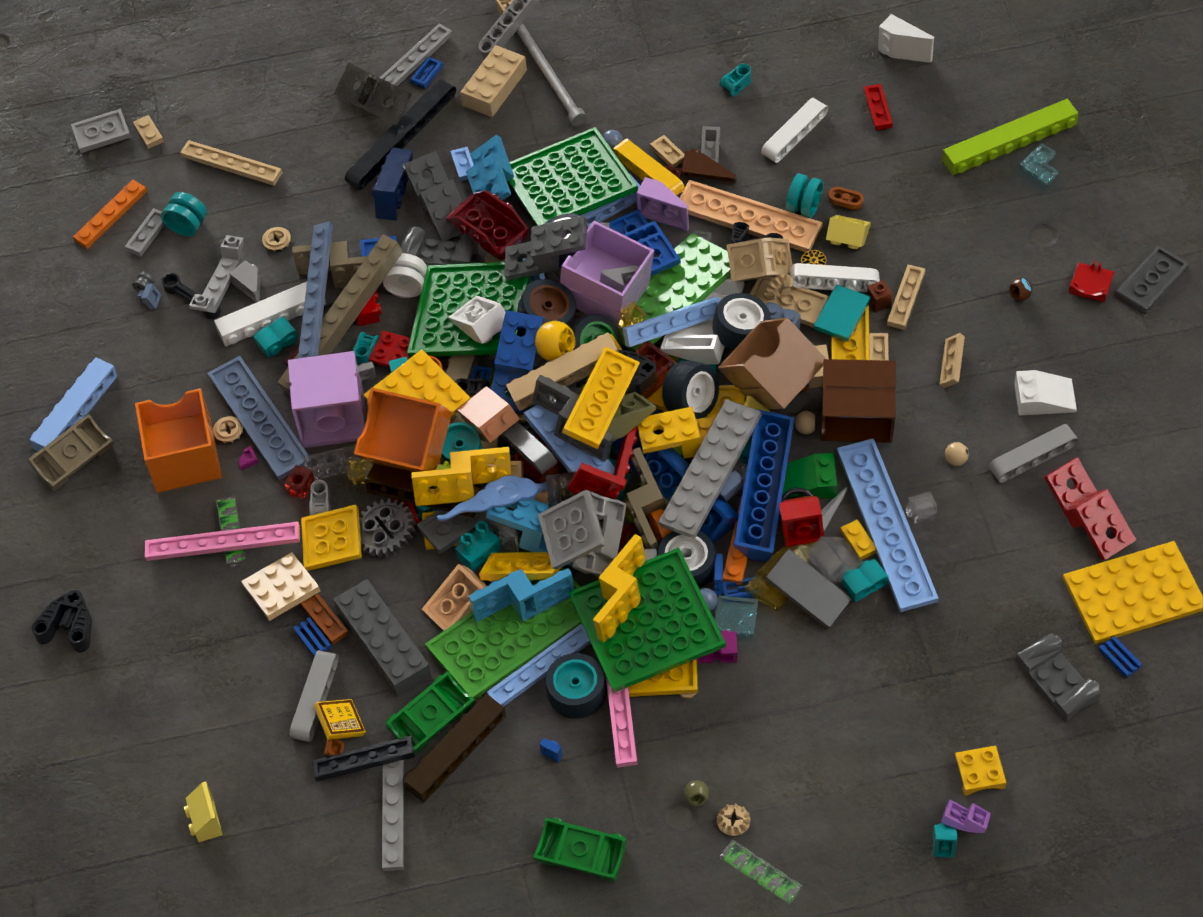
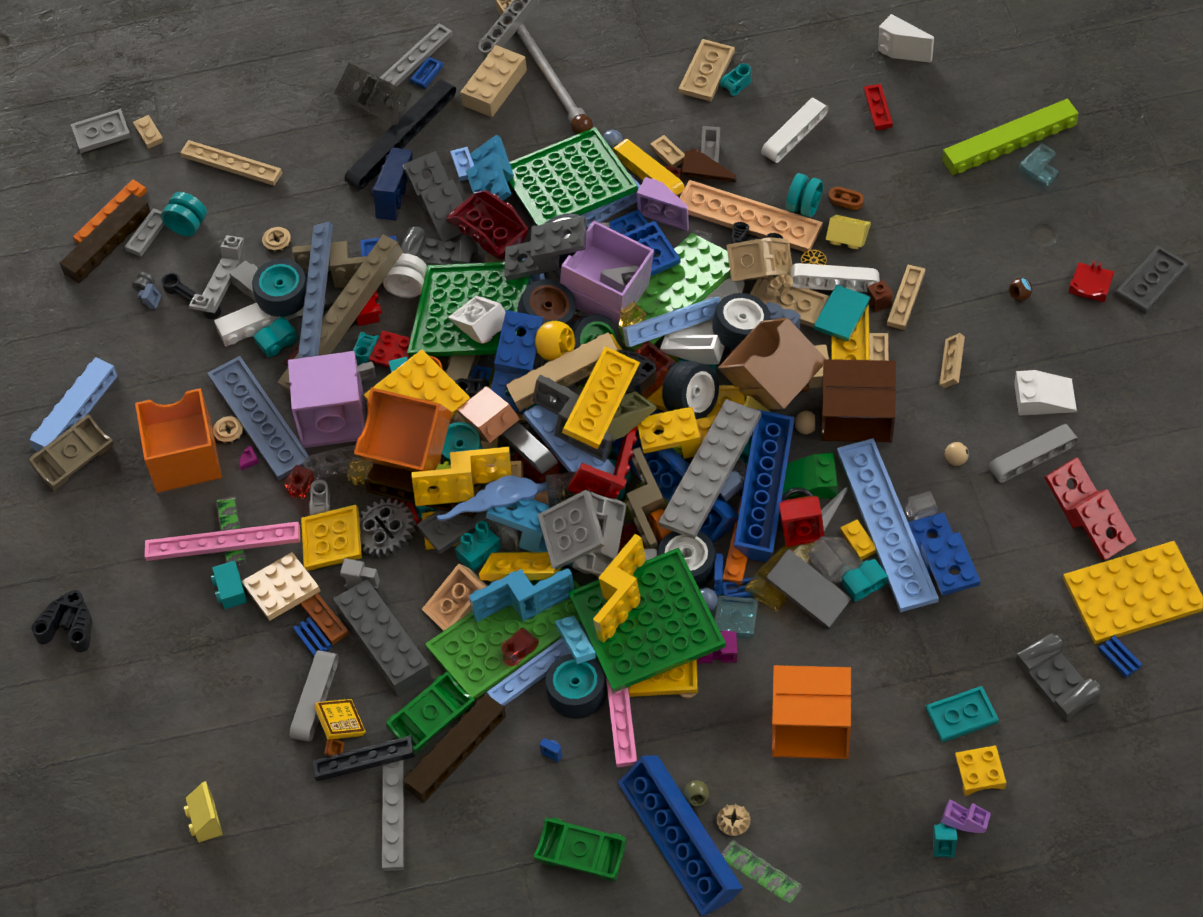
none -> dark brown brick [60,193,151,283]
none -> teal brick [211,561,247,609]
none -> black wheel [252,259,307,317]
none -> light grey piece [340,558,380,589]
none -> clear red piece [501,628,539,666]
none -> medium azure plate [555,616,596,664]
none -> reddish brown piece [571,115,593,135]
none -> blue slope [618,755,743,916]
none -> tan plate [679,39,735,101]
none -> orange piece [772,665,851,759]
none -> blue bracket [908,512,981,596]
none -> teal tile [925,686,999,743]

